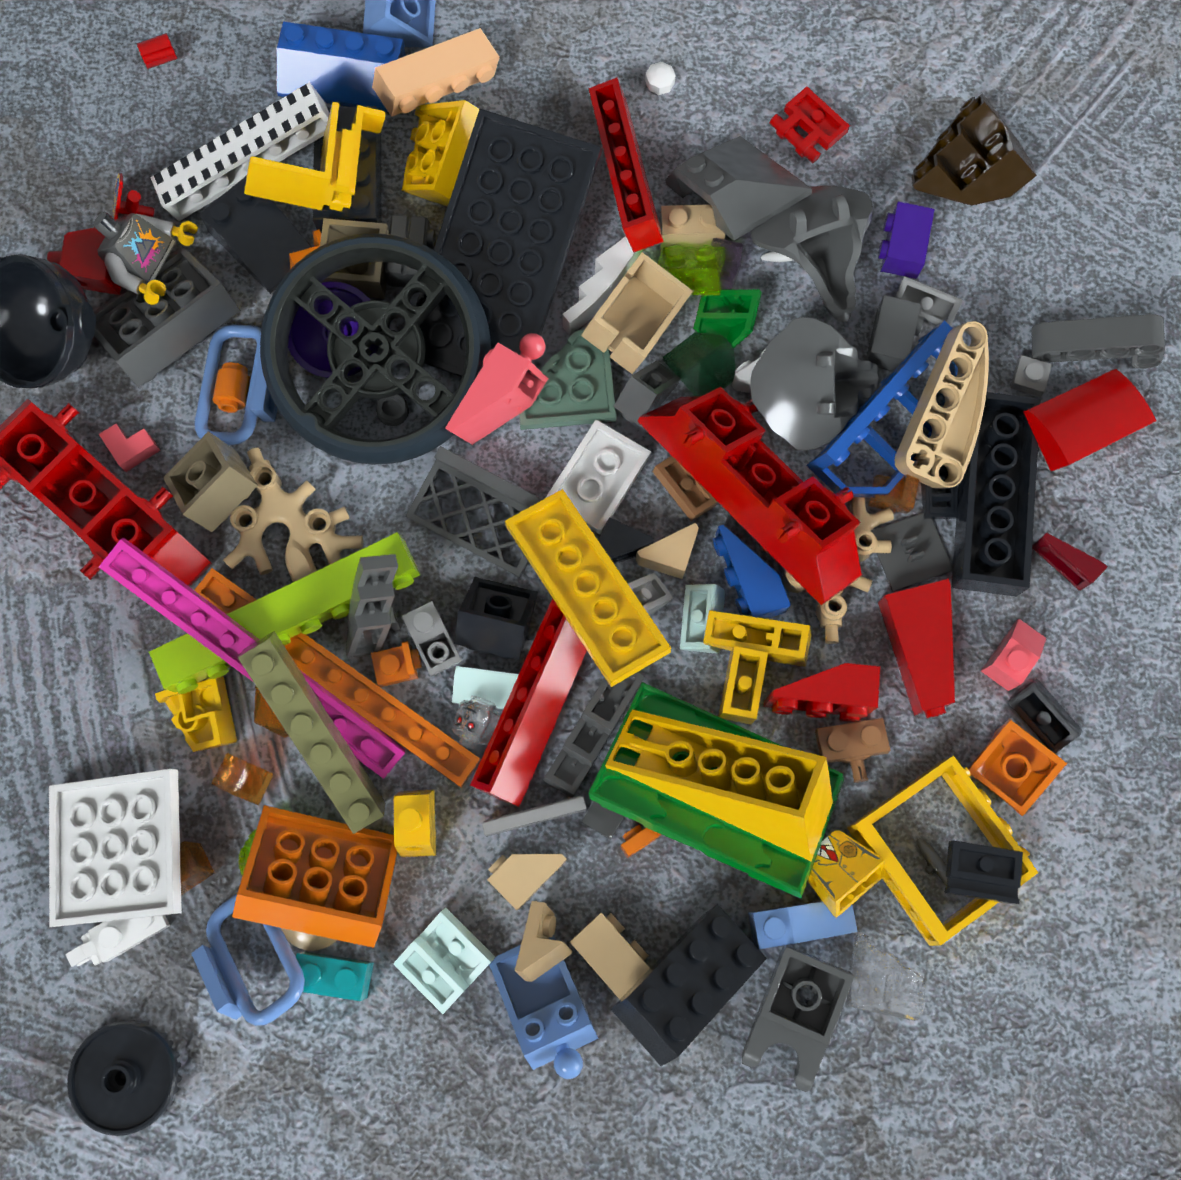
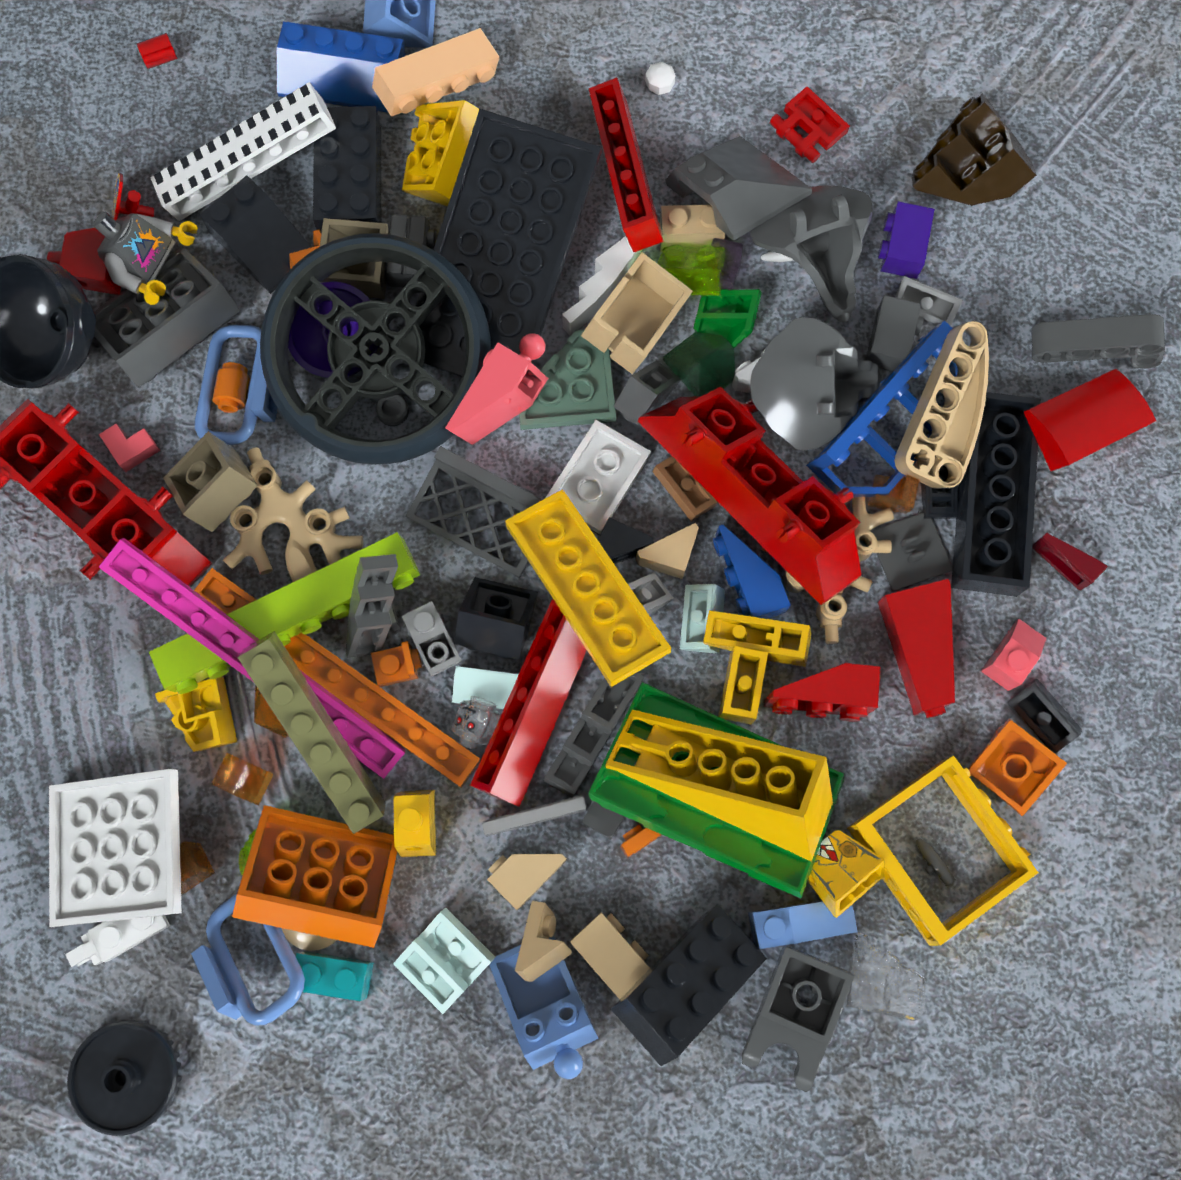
yellow piece [244,102,386,212] -> none
medium nougat plate [815,718,891,783] -> none
black plate [944,840,1023,905] -> none
light grey plate [1010,355,1052,397] -> none

